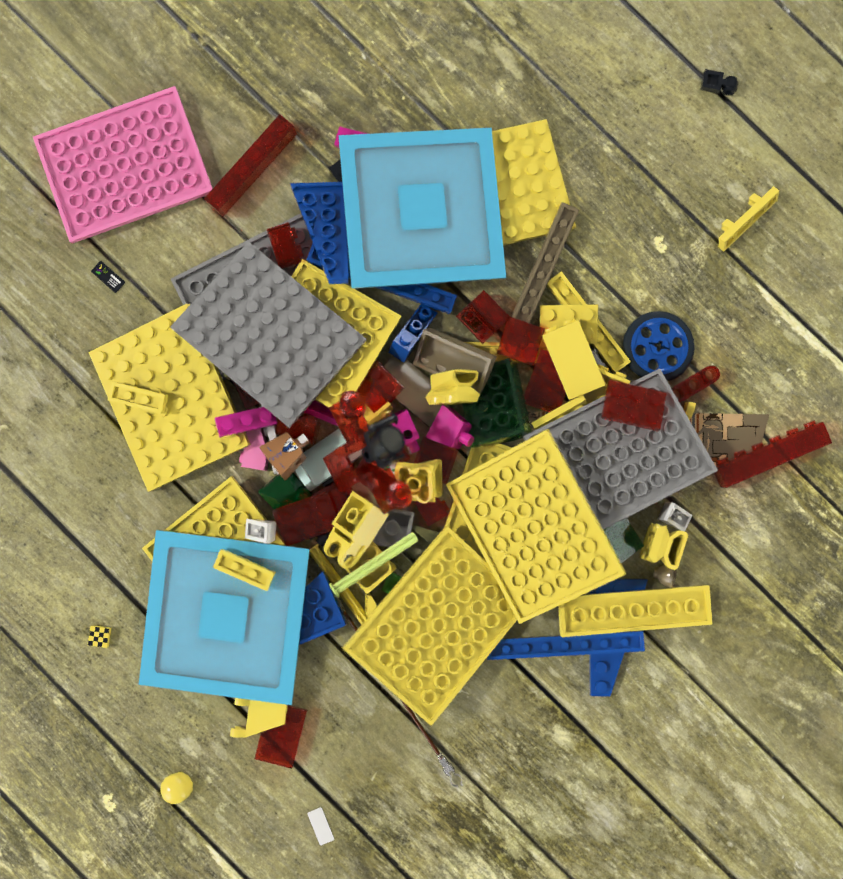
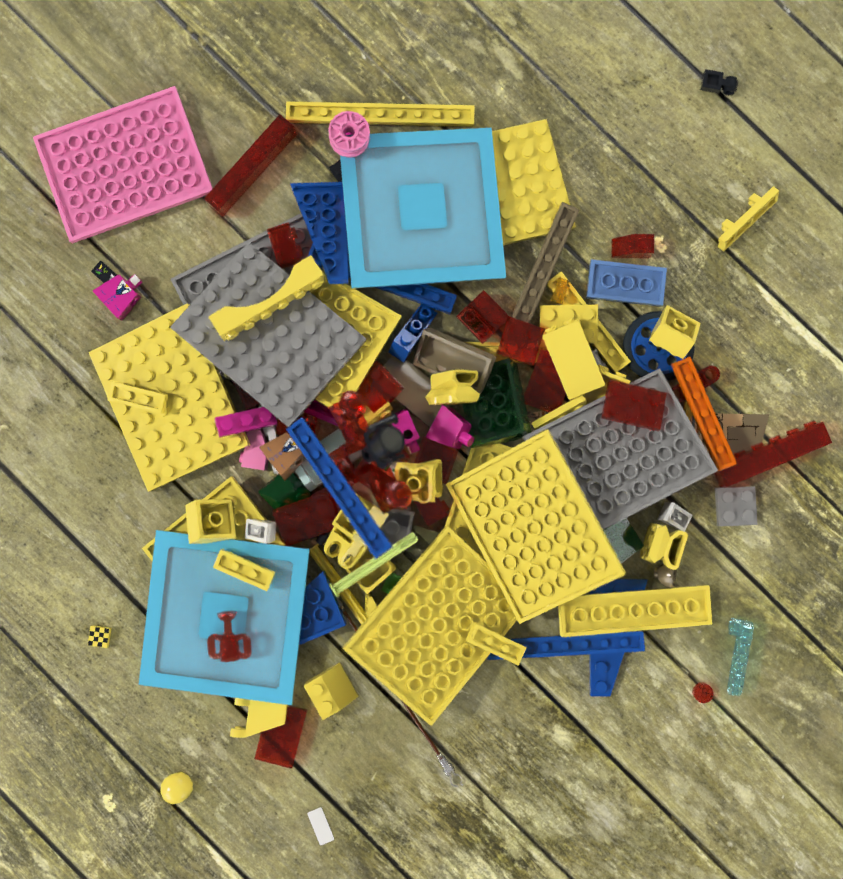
none -> dark pink torso [93,274,143,320]
none -> light yellow slope [185,499,236,544]
none -> clear red piece [207,611,252,662]
none -> light yellow arch [208,255,325,341]
none -> light yellow plate [286,102,475,127]
none -> blue plate [286,418,393,559]
none -> light yellow slope [304,662,358,720]
none -> bright pink wheel [328,111,370,158]
none -> light yellow plate [466,623,526,666]
none -> clear yellow pin [551,278,570,304]
none -> medium blue plate [586,259,667,307]
none -> clear red slope [611,234,654,258]
none -> light yellow slope [649,305,700,359]
none -> orange tile [671,357,737,472]
none -> clear red tile [692,682,714,703]
none -> light grey plate [715,486,758,526]
none -> clear light blue beam [727,618,754,696]

